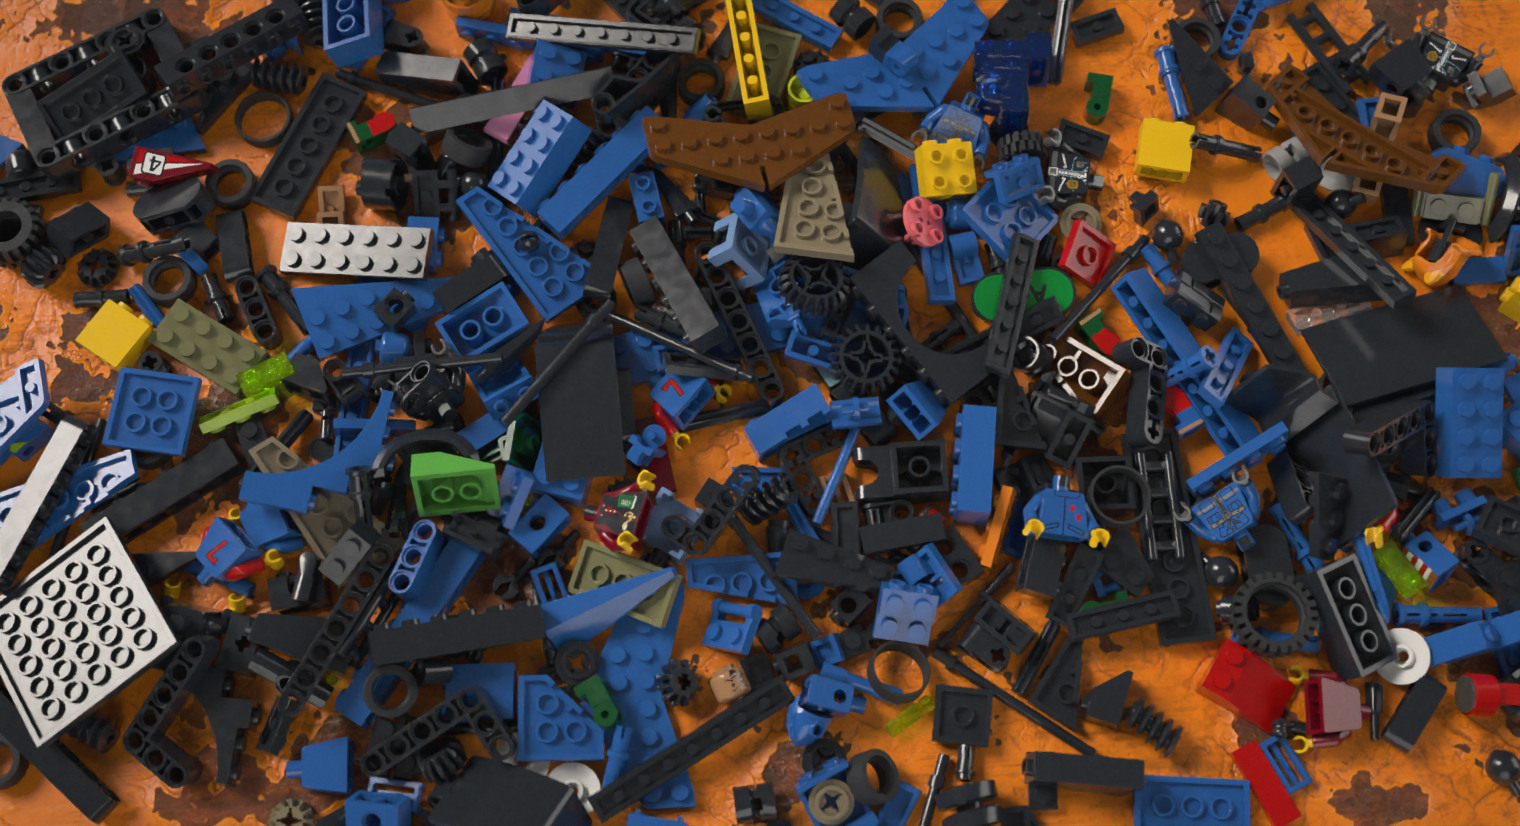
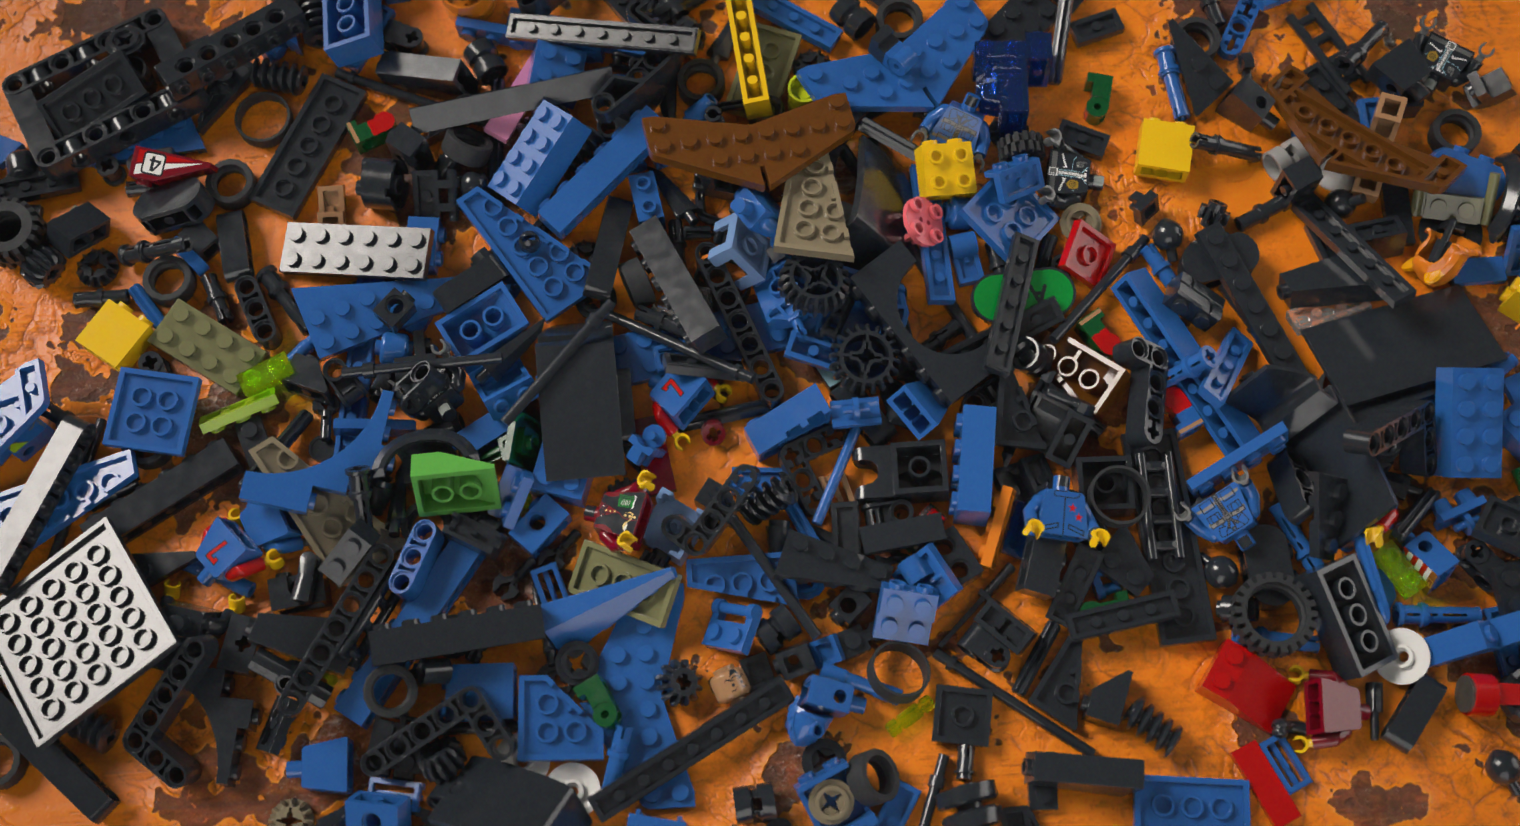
none -> dark red bush [701,419,726,446]

